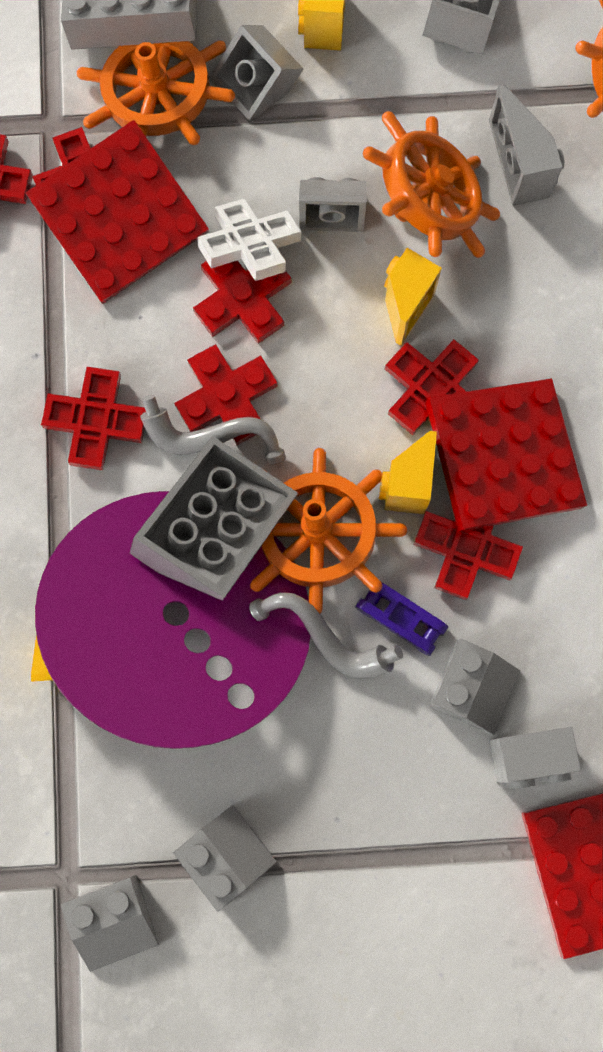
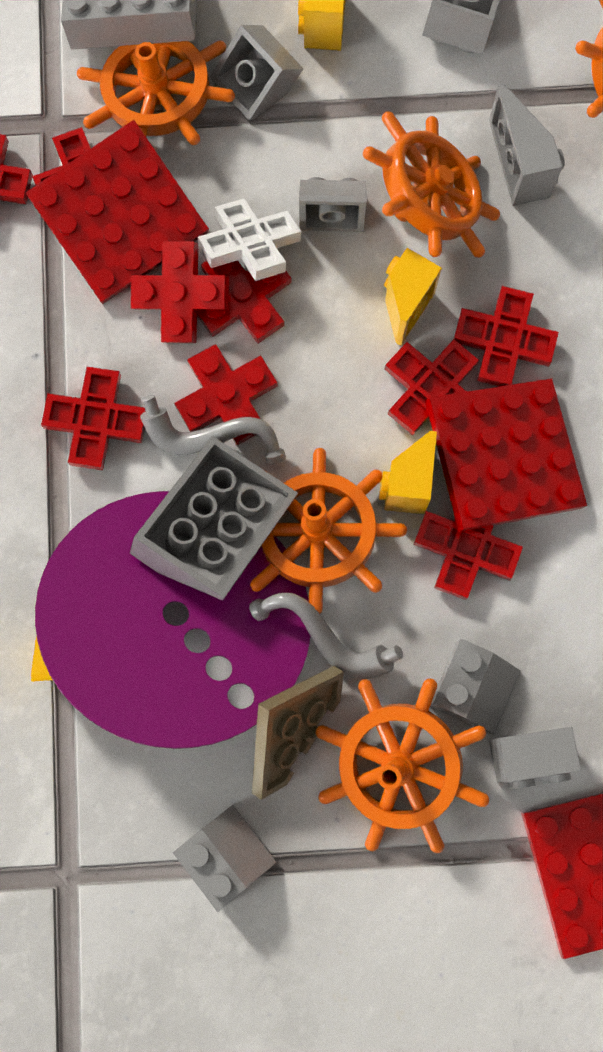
light grey slope [60,875,159,972] -> none
dark purple plate [355,582,449,656] -> none
none -> red plate [131,241,229,343]
none -> dark tan plate [251,666,344,800]
none -> orange piece [315,678,489,853]
none -> red plate [454,286,559,387]

